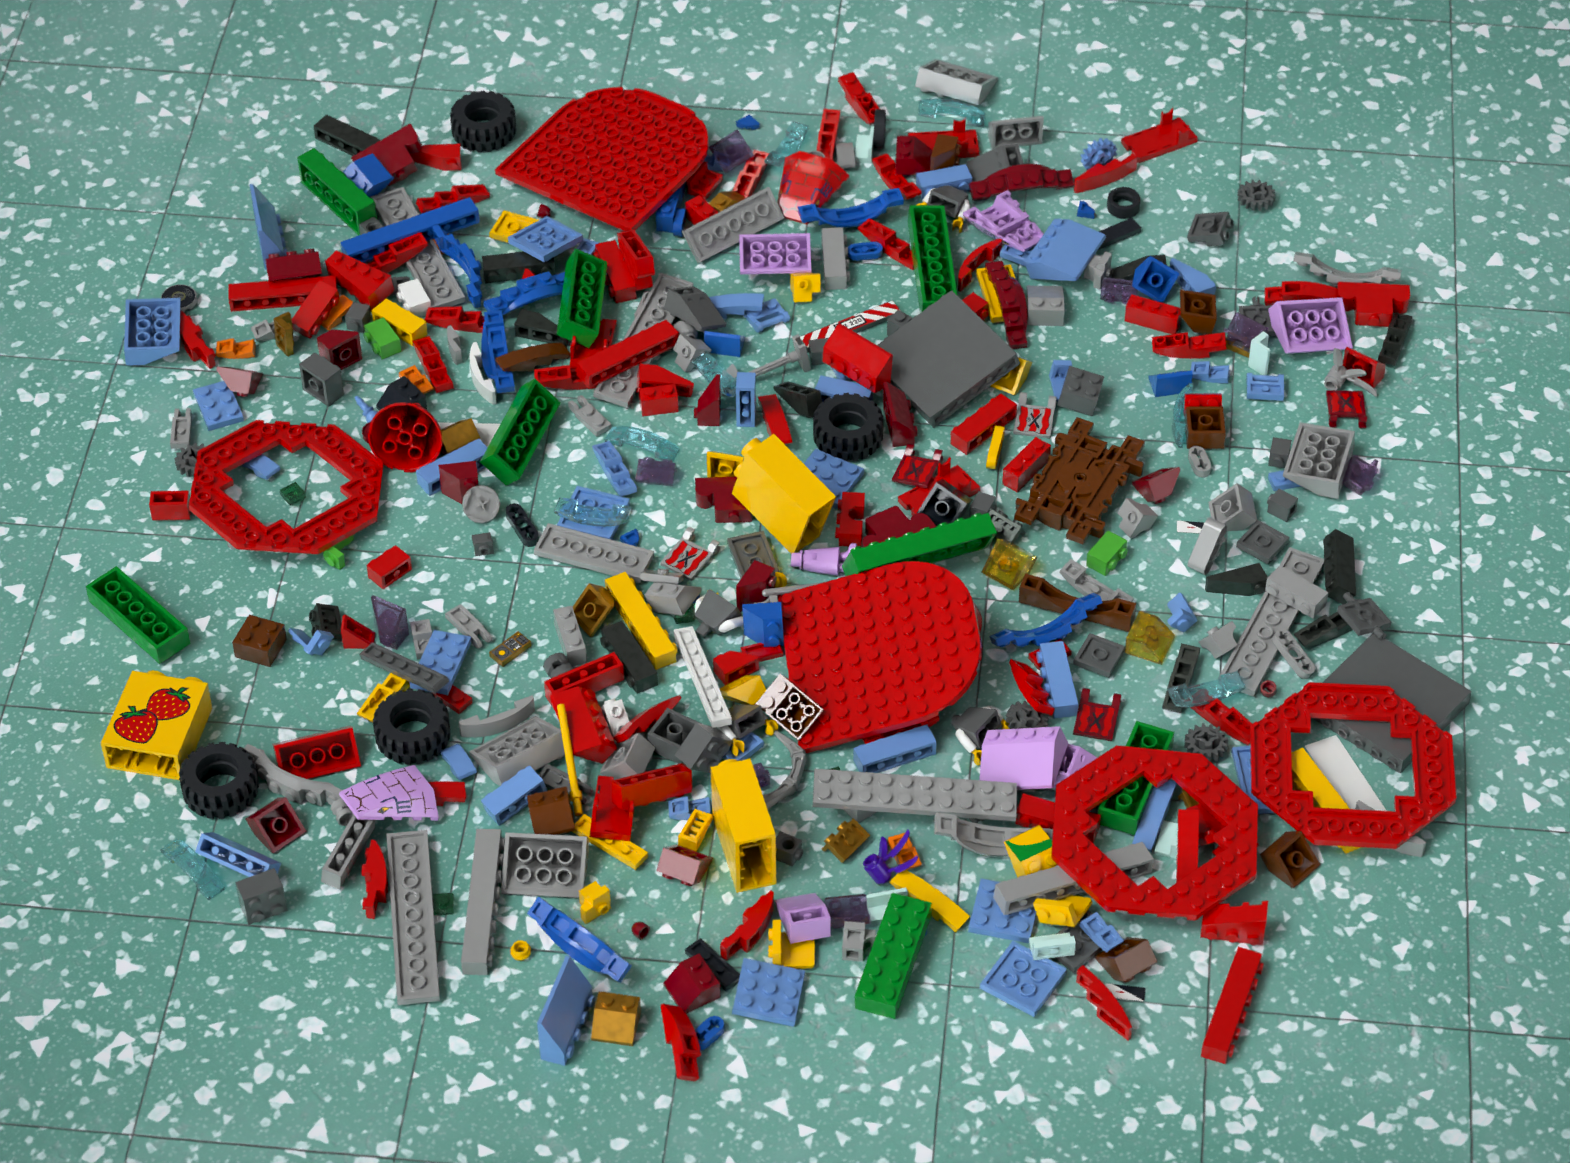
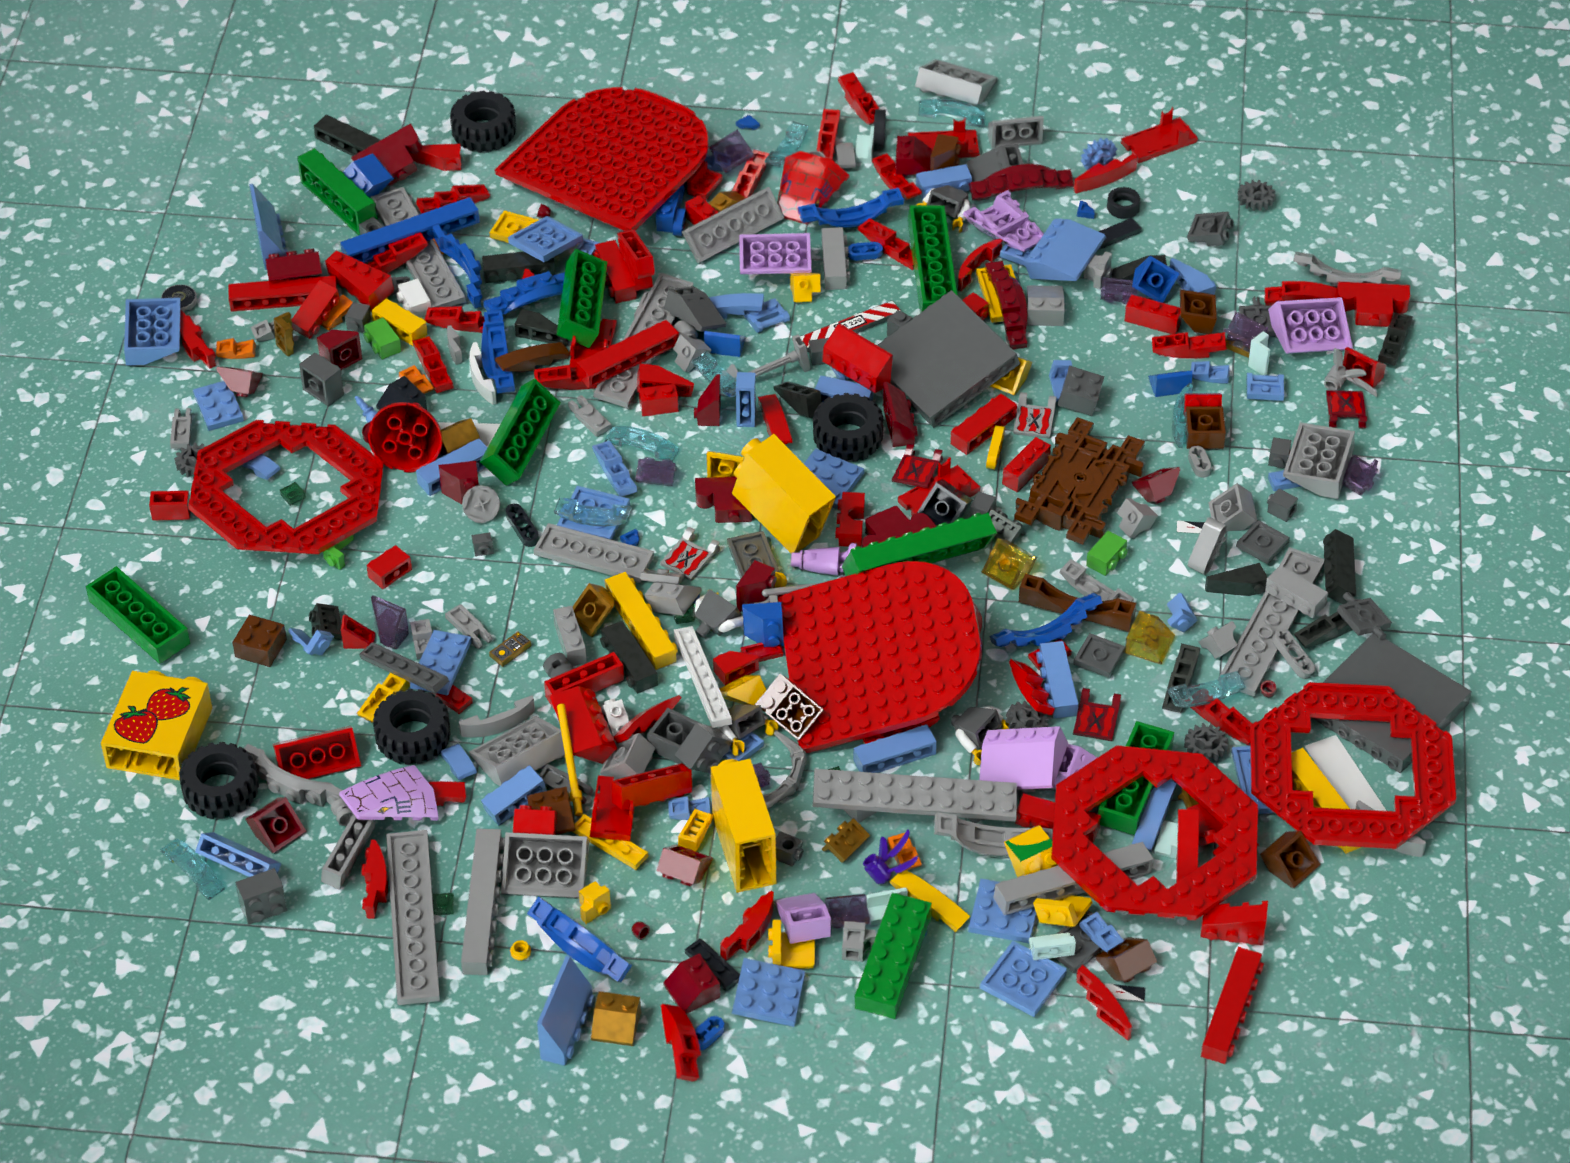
none -> red brick [513,805,557,835]

